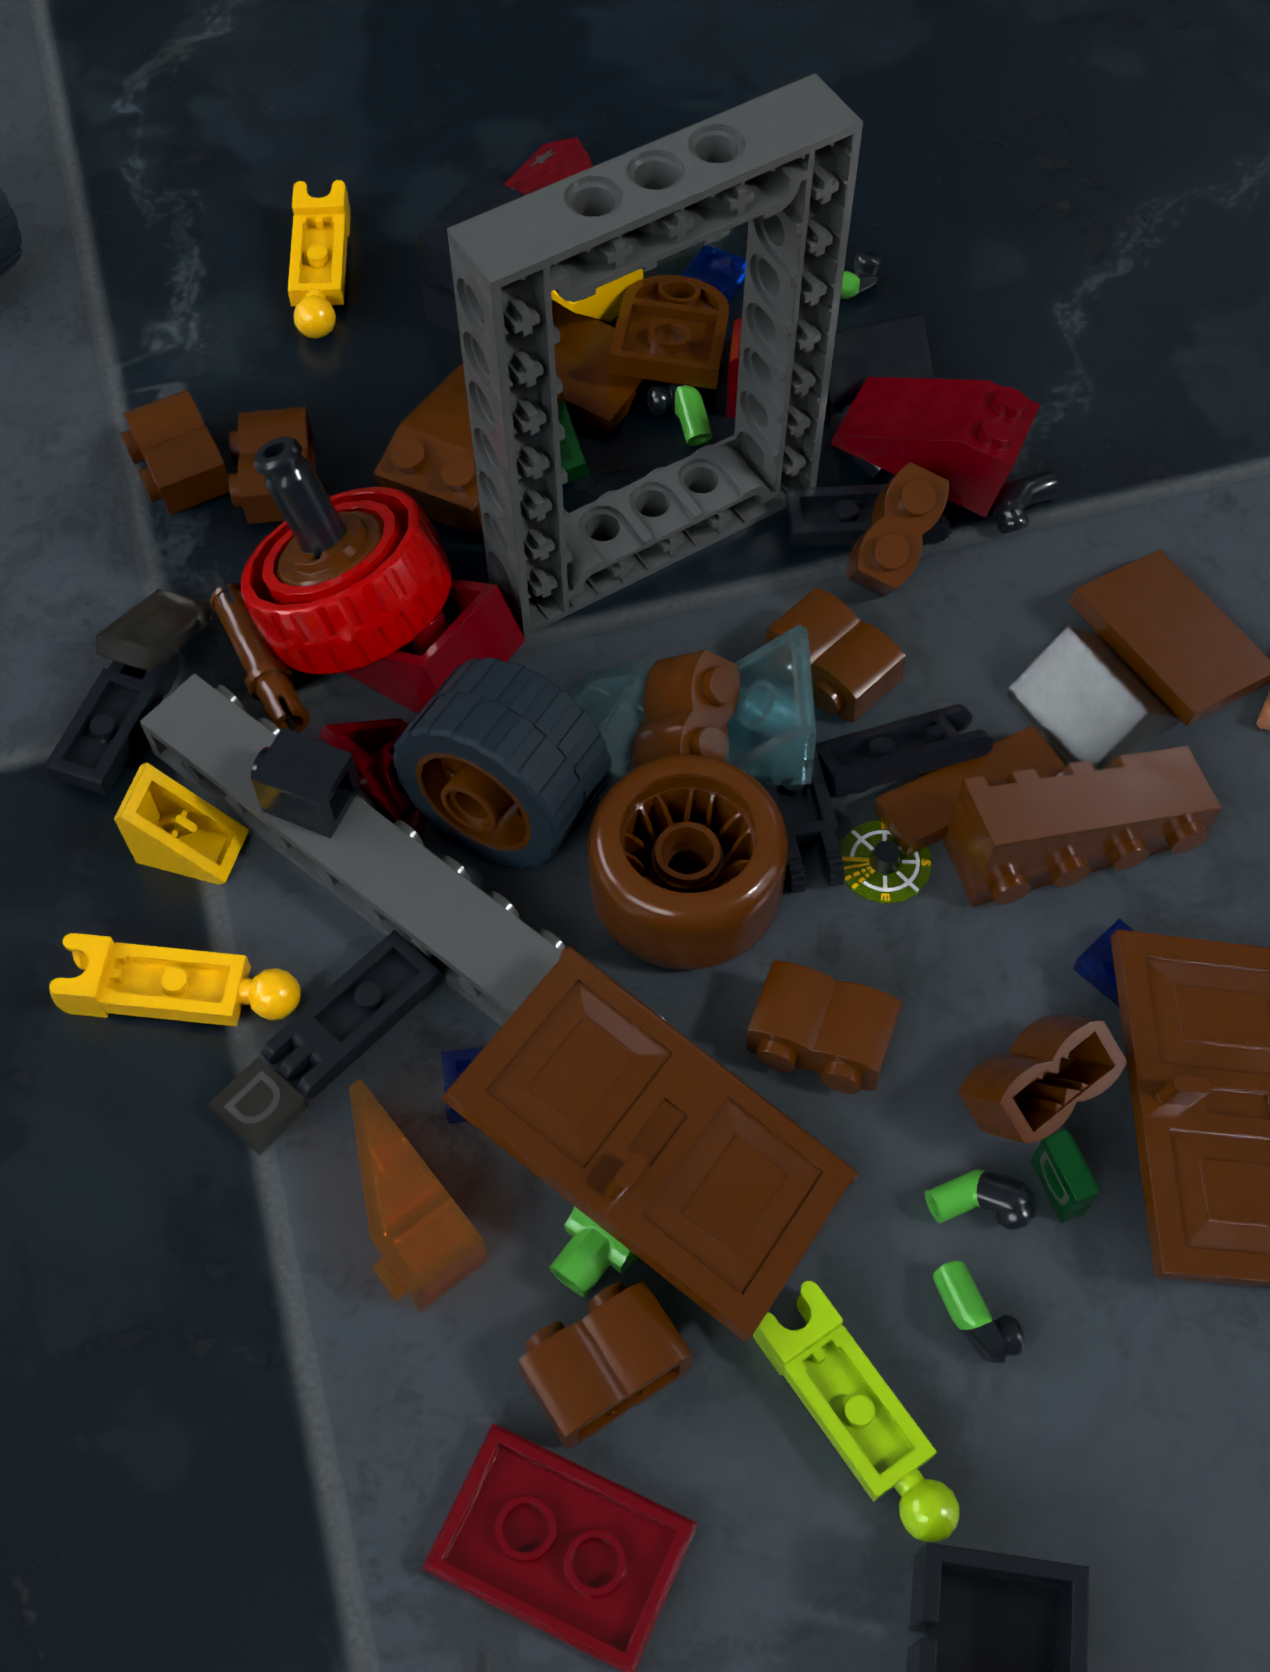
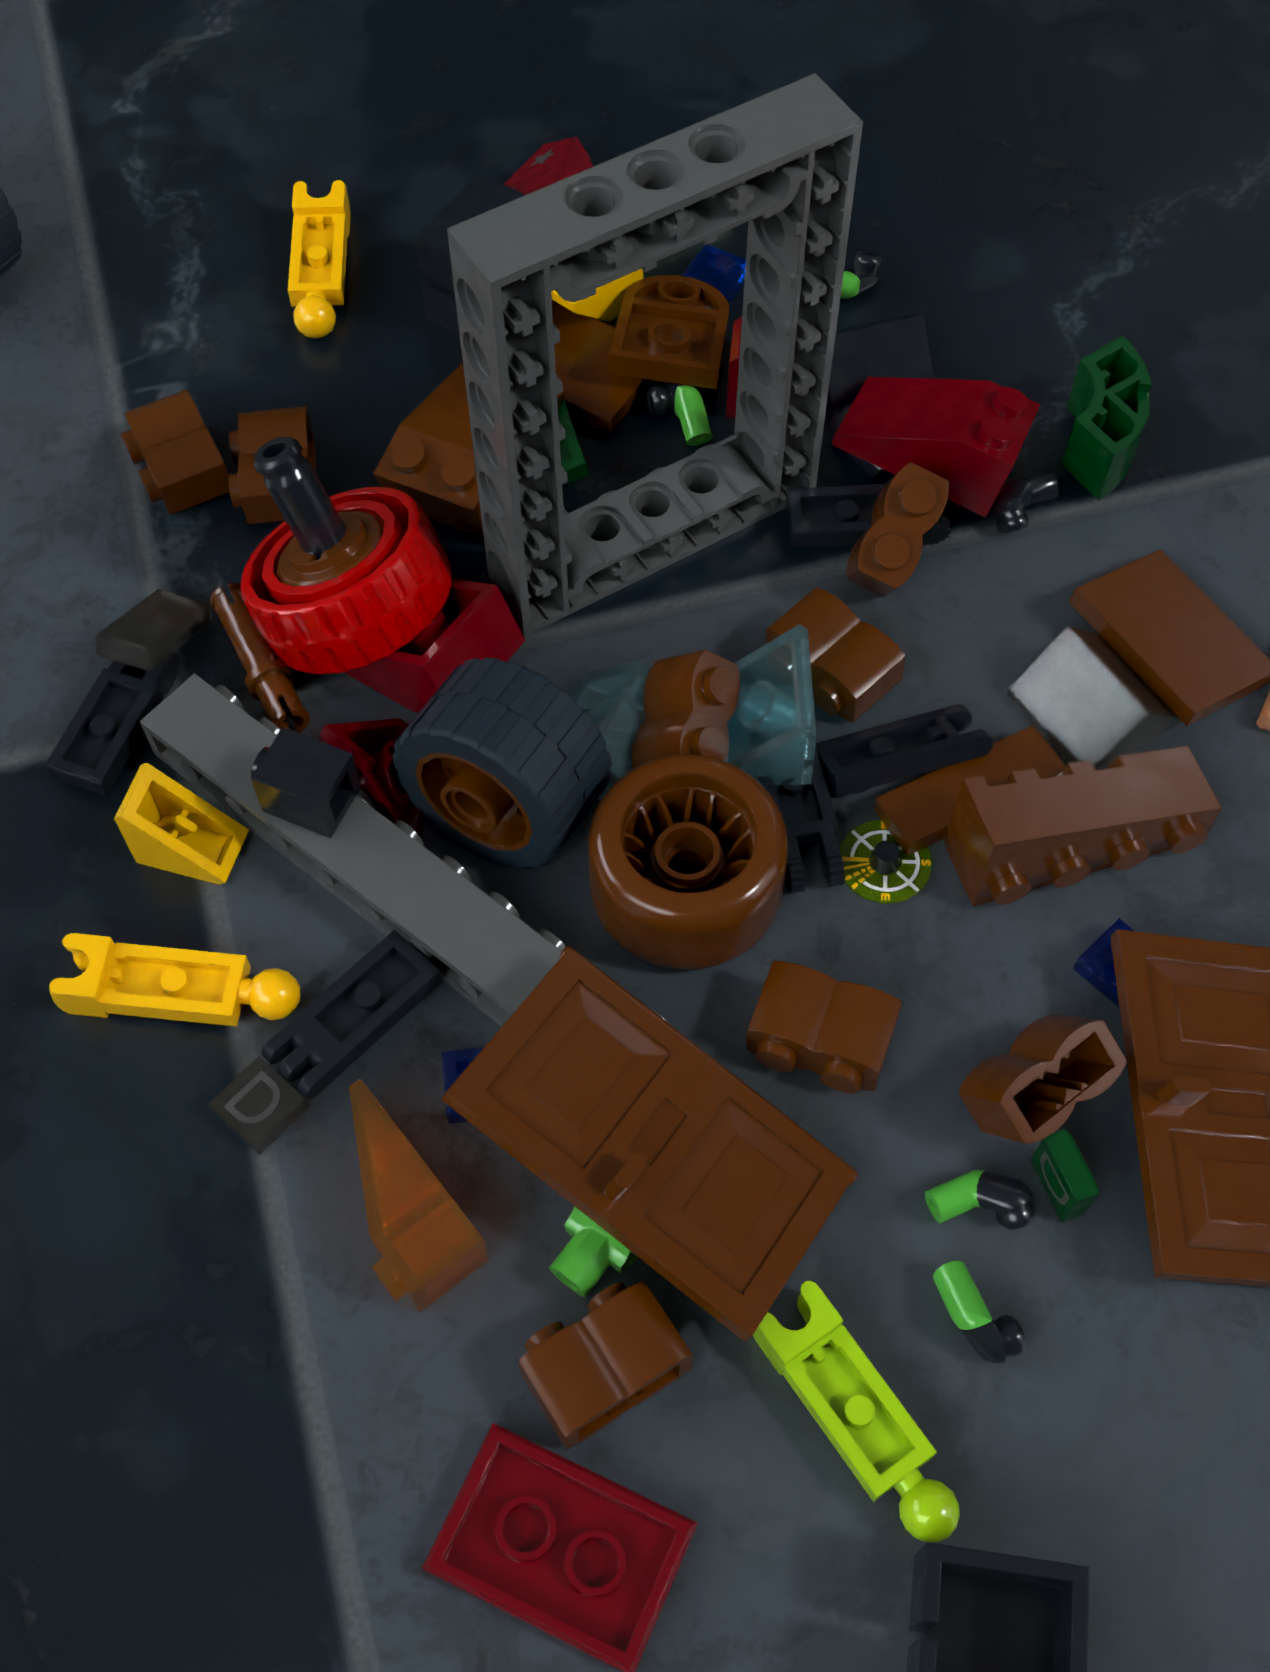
none -> dark green brick [1061,336,1152,500]

